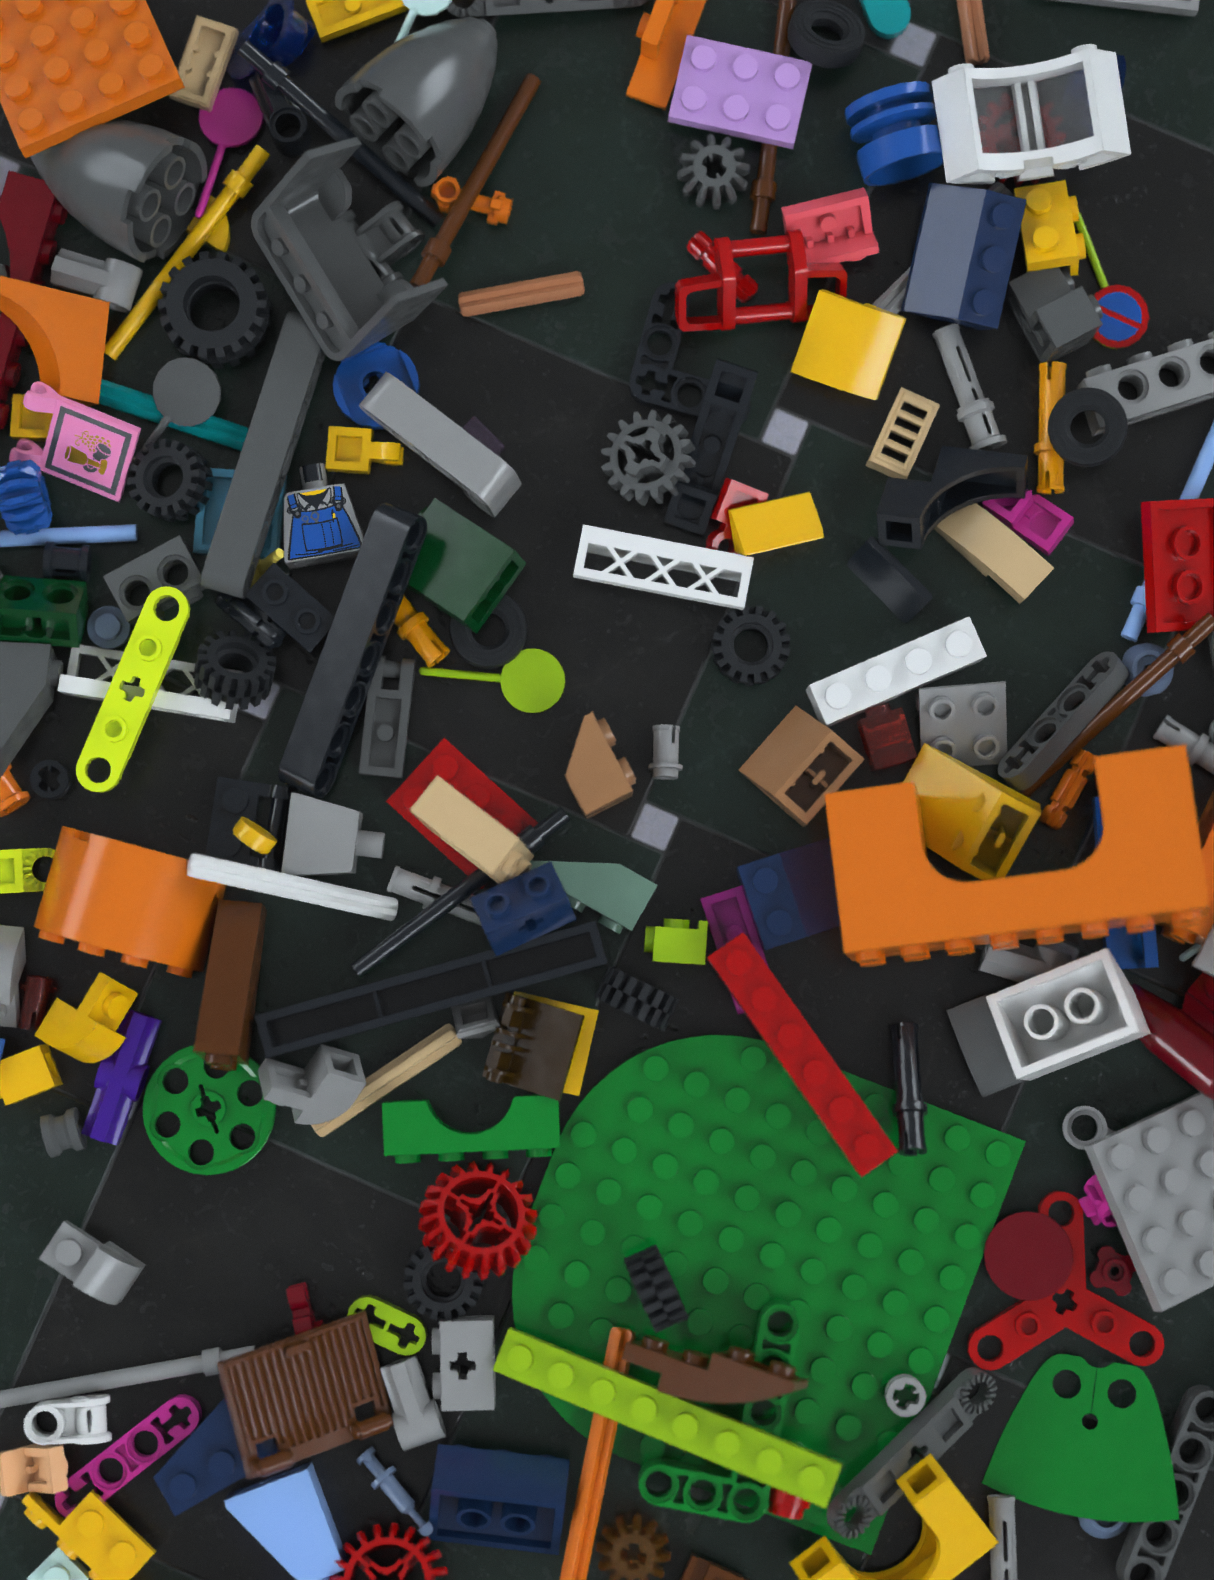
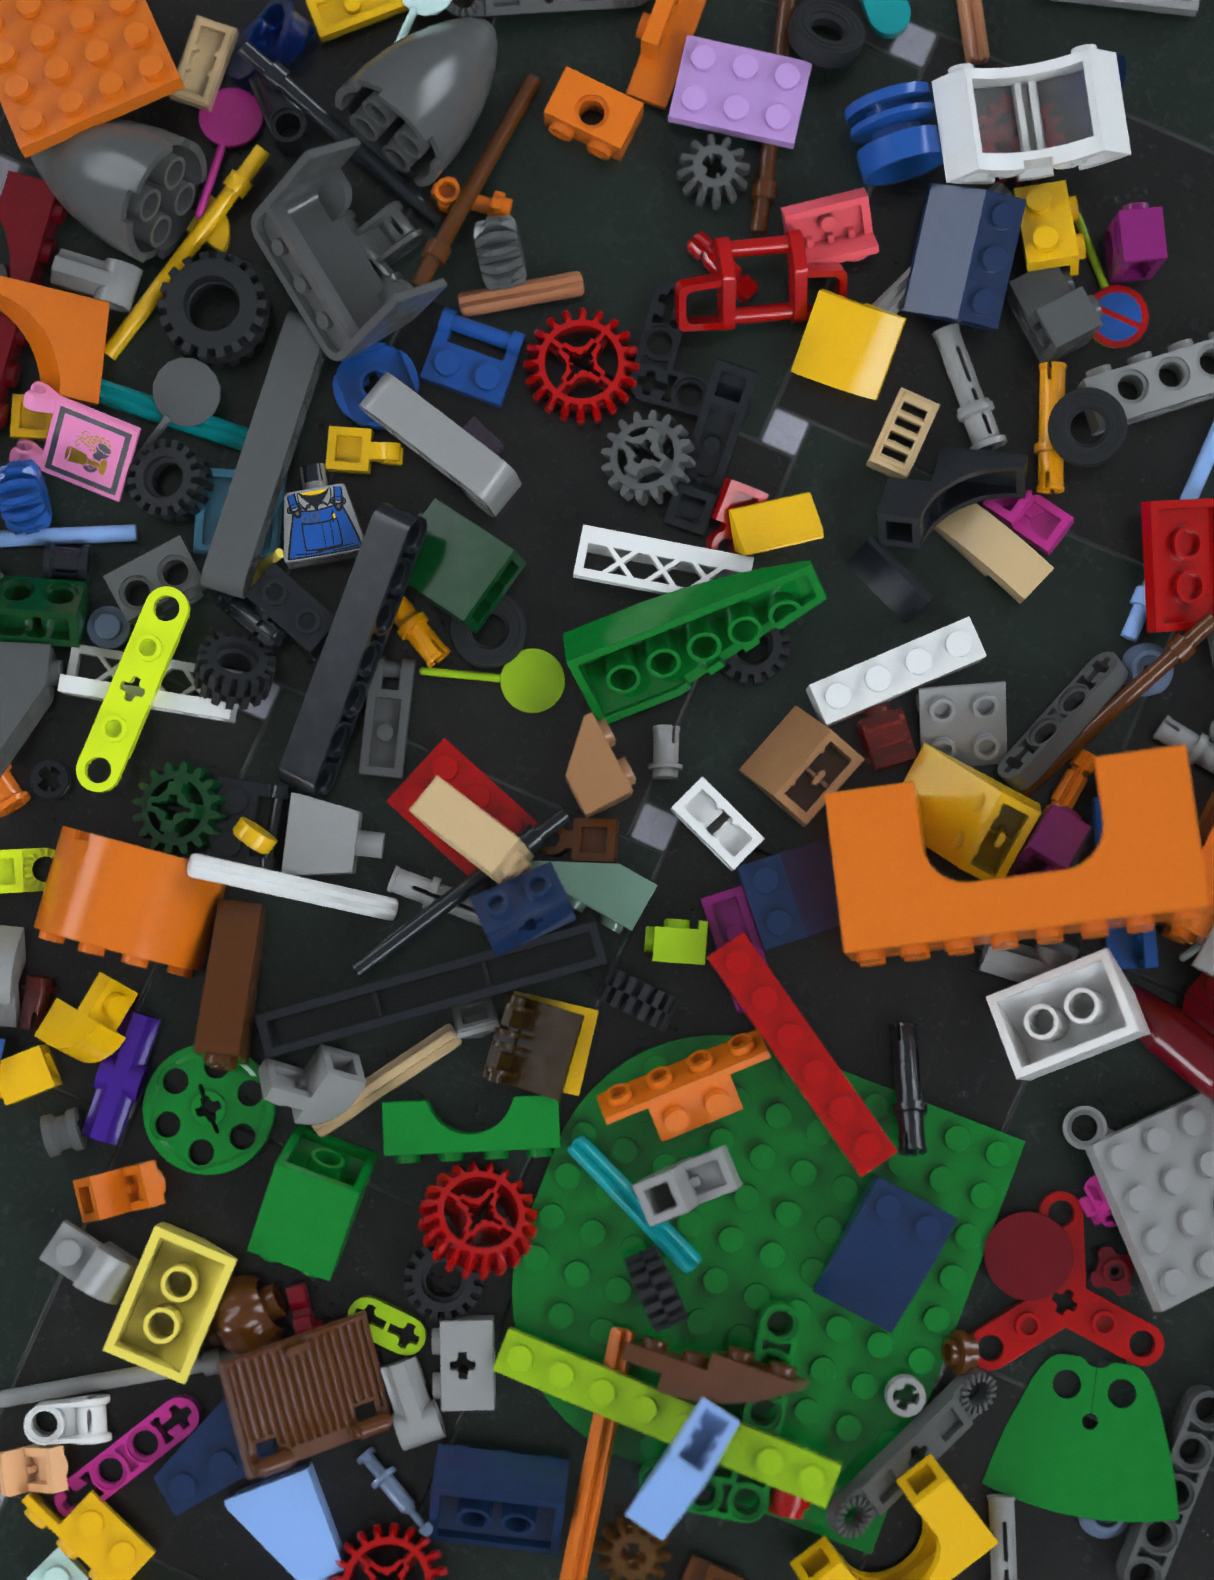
dark grey slope [946,994,1024,1097] -> none
none -> orange brick [73,1160,166,1223]
none -> light yellow slope [103,1221,238,1385]
none -> dark green gear [132,761,227,856]
none -> reddish brown plant [206,1275,288,1355]
none -> green slope [247,1124,379,1281]
none -> blue plate [420,306,527,409]
none -> dark grey gear [473,215,527,290]
none -> red gear [523,307,640,425]
none -> reddish brown plate [542,818,619,863]
none -> orange brick [544,66,644,161]
none -> green wedge [563,560,827,724]
none -> teal axle [567,1134,701,1274]
none -> orange bracket [596,1030,771,1142]
none -> light blue slope [625,1396,740,1541]
none -> light grey brick [632,1144,743,1227]
none -> white brick [670,776,765,872]
none -> dark blue slope [813,1173,958,1333]
none -> reddish brown plate [942,1329,979,1375]
none -> magenta brick [1008,803,1091,876]
none -> magenta brick [1103,202,1168,283]

